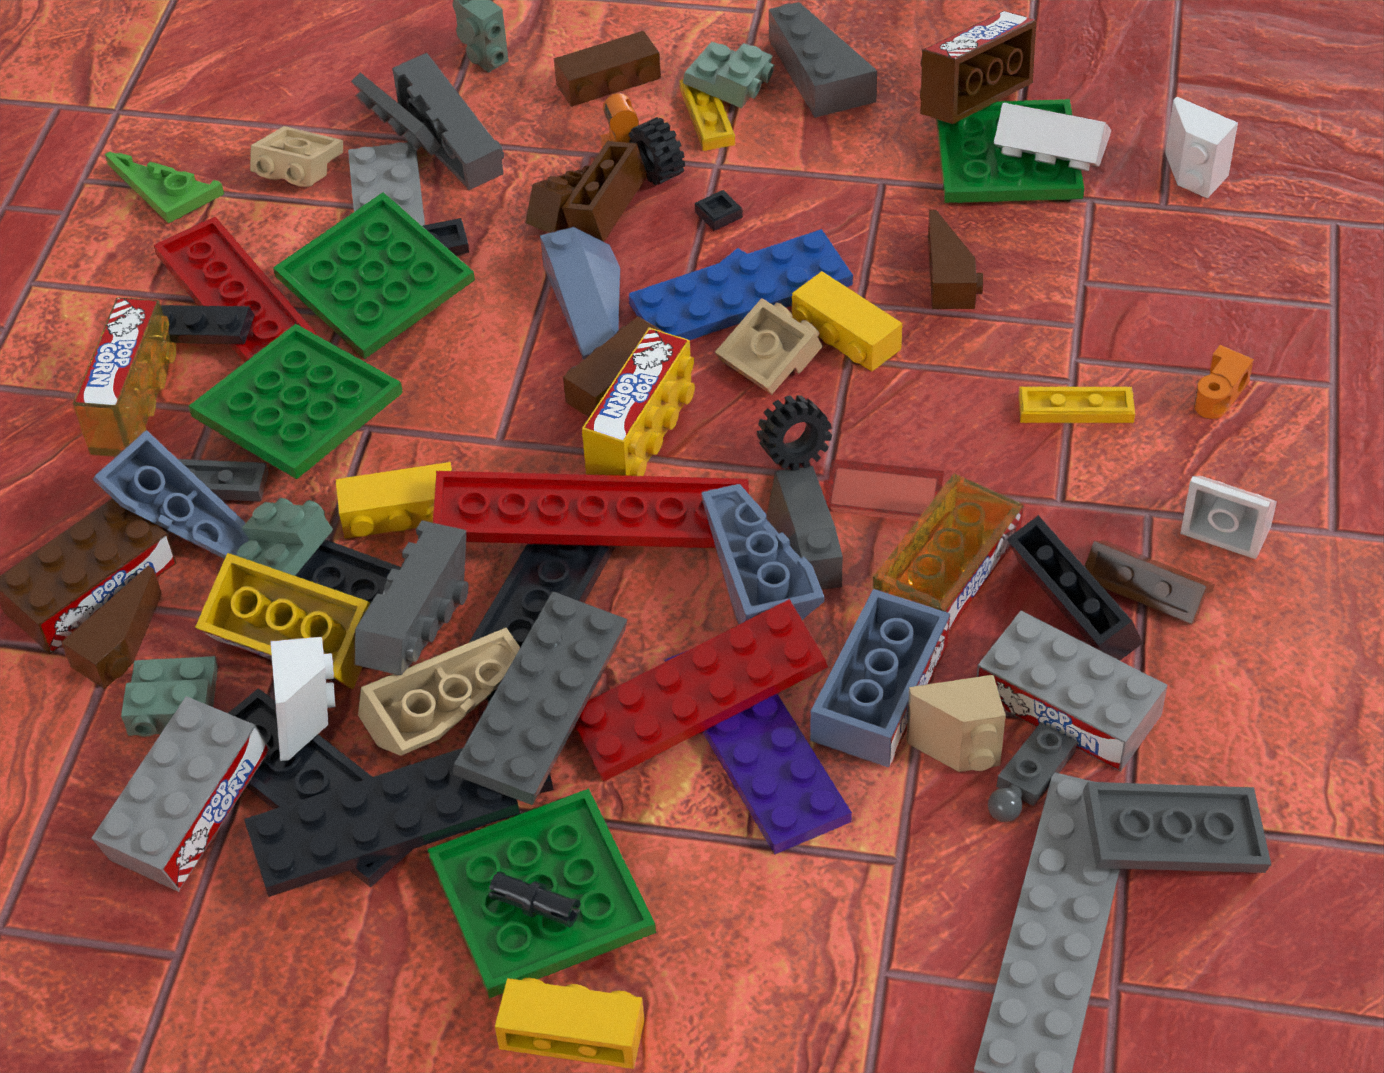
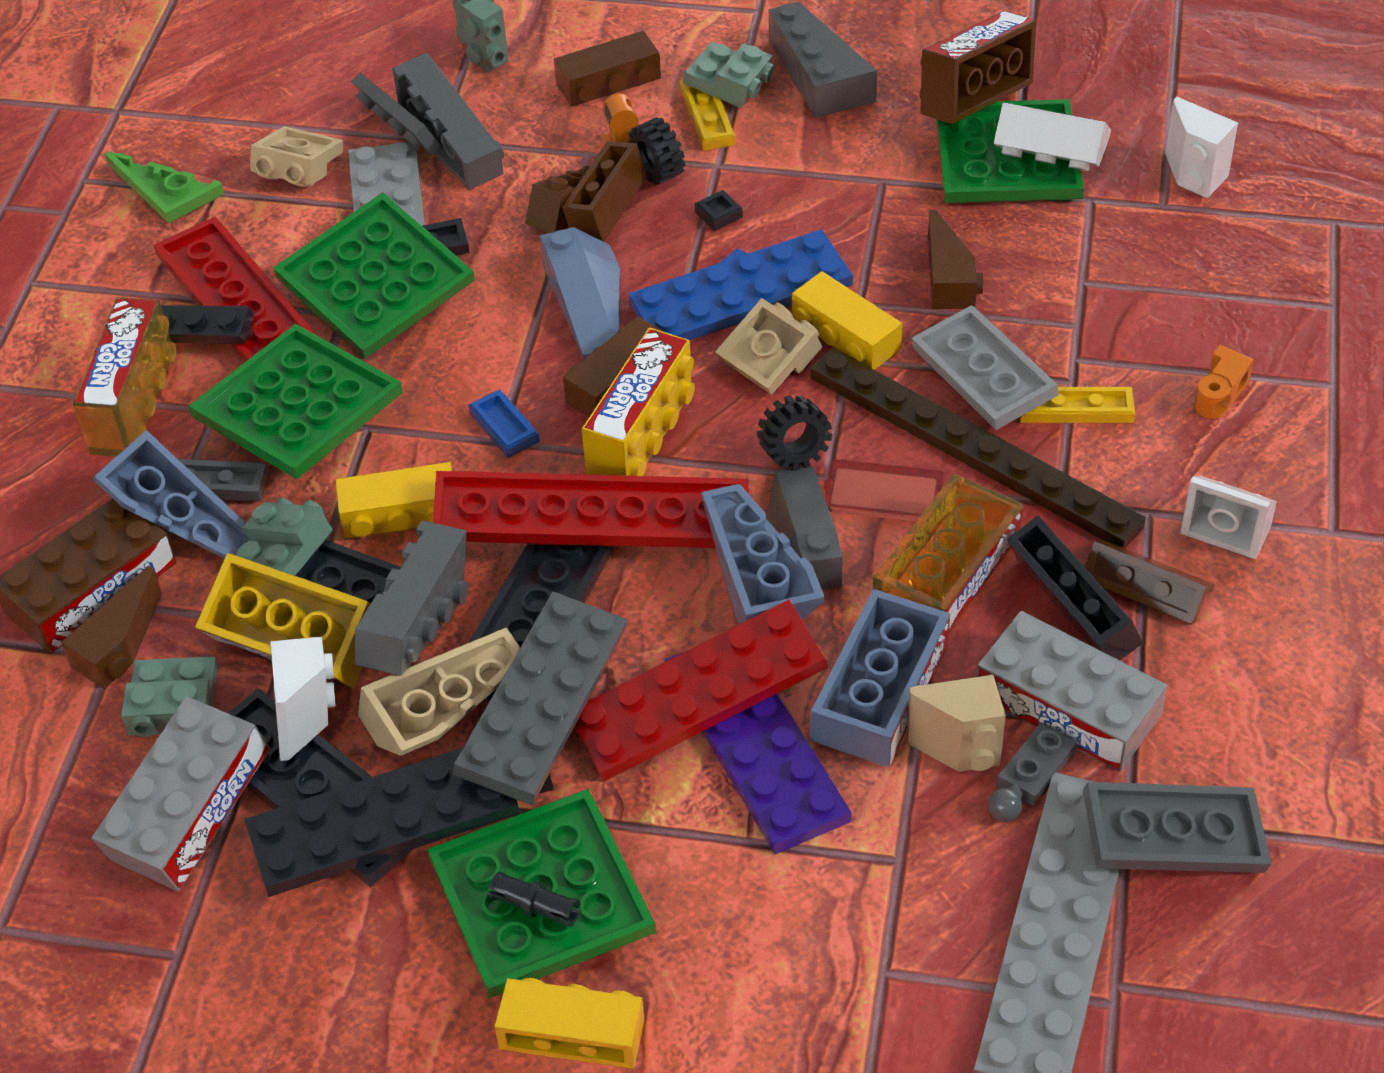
none -> blue tile [468,389,540,458]
none -> dark brown plate [810,348,1146,548]
none -> light grey plate [911,305,1058,430]

